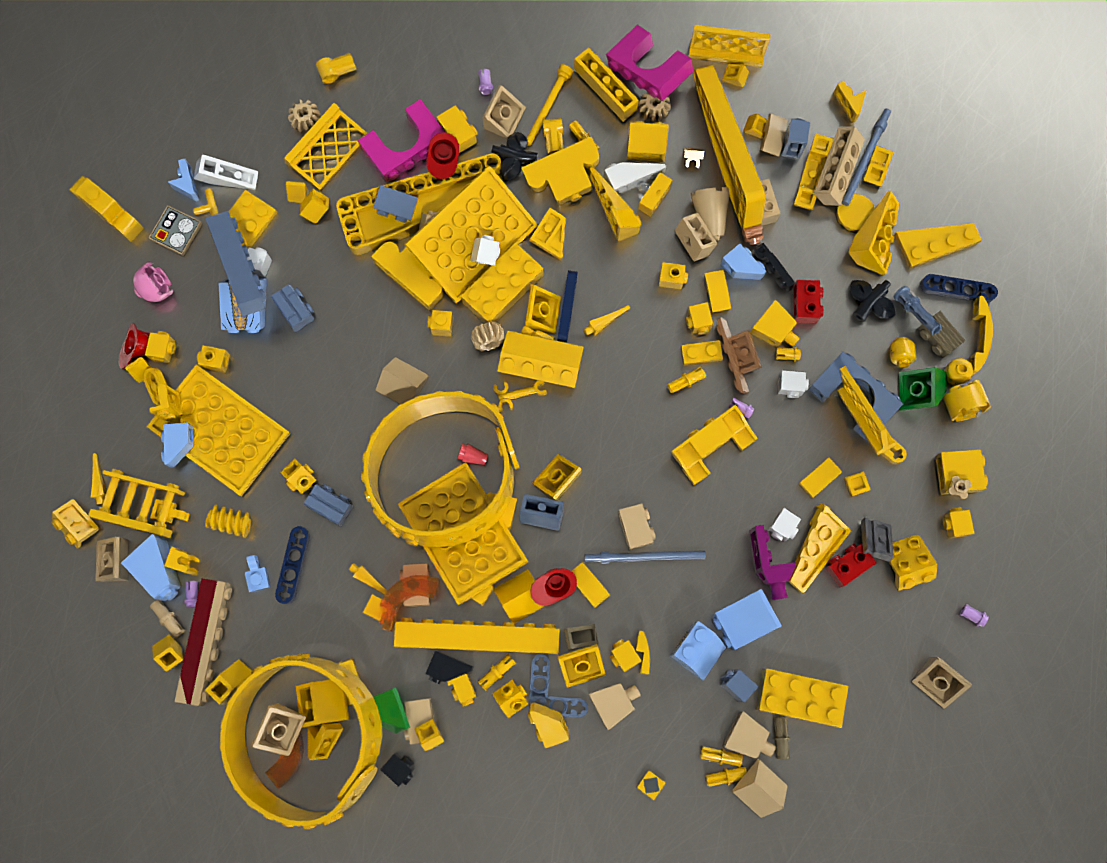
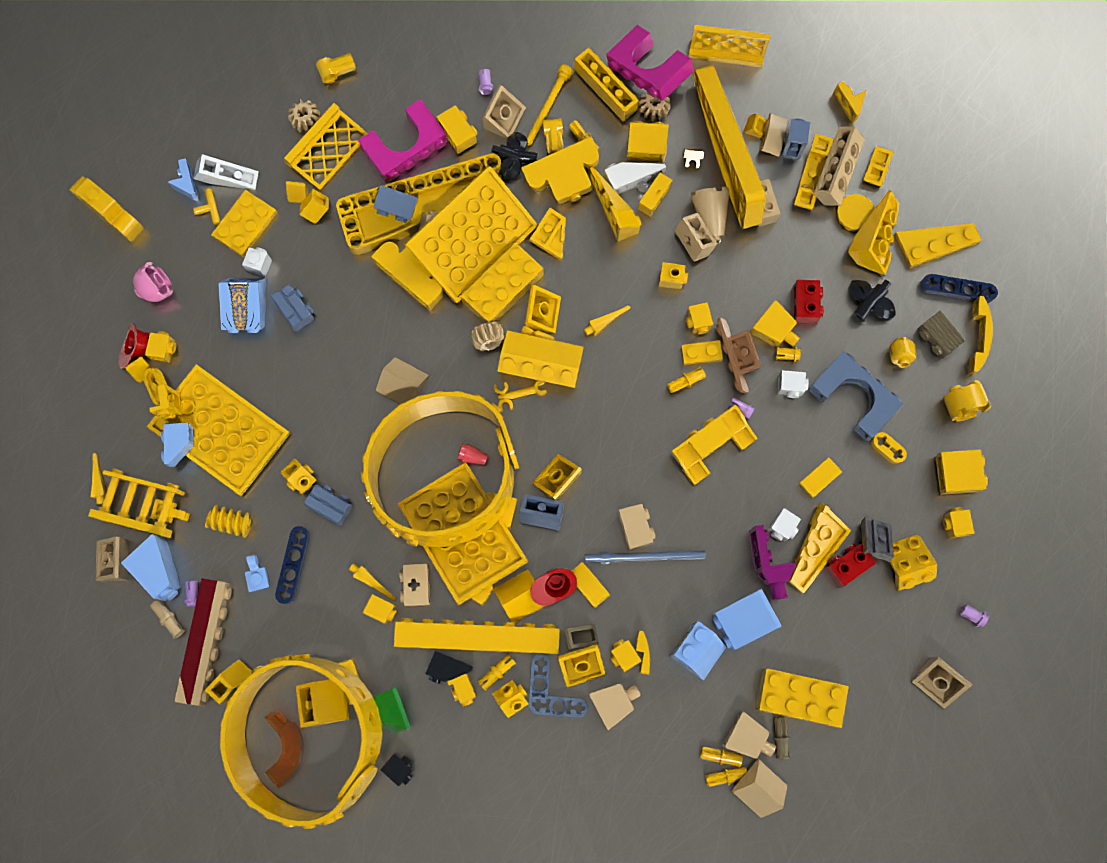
yellow bracket [51,499,99,549] -> none
tile [149,205,202,256] -> none
yellow brick [152,634,183,672] -> none
yellow hinge [164,546,200,576] -> none
yellow brick [197,345,230,373] -> none
sand blue brick [206,211,267,317] -> none
tan slope [251,703,306,756] -> none
yellow slope [307,723,343,760] -> none
clear orange arch [380,575,440,632] -> none
tan brick [403,698,434,744] -> none
yellow slope [414,719,444,751] -> none
red piece [427,132,459,179] -> none
yellow brick [428,310,454,337] -> none
white brick [470,235,500,266] -> none
yellow slope [528,702,569,748] -> none
dark blue beam [557,270,578,343] -> none
tile [637,770,665,800] -> none
yellow slope [704,270,731,312] -> none
light blue slope [720,244,766,280] -> none
sand blue brick [720,669,758,703] -> none
yellow slope [722,64,749,87] -> none
nougat plate [742,224,763,245] -> none
black hinge [754,243,795,292] -> none
yellow fence [837,366,896,455] -> none
sand blue bar [842,108,891,206] -> none
yellow tile [844,471,871,497] -> none
sand blue pin [894,286,942,335] -> none
green slope [899,367,947,411] -> none
yellow head [944,358,973,386] -> none
tan plate [948,476,972,499] -> none

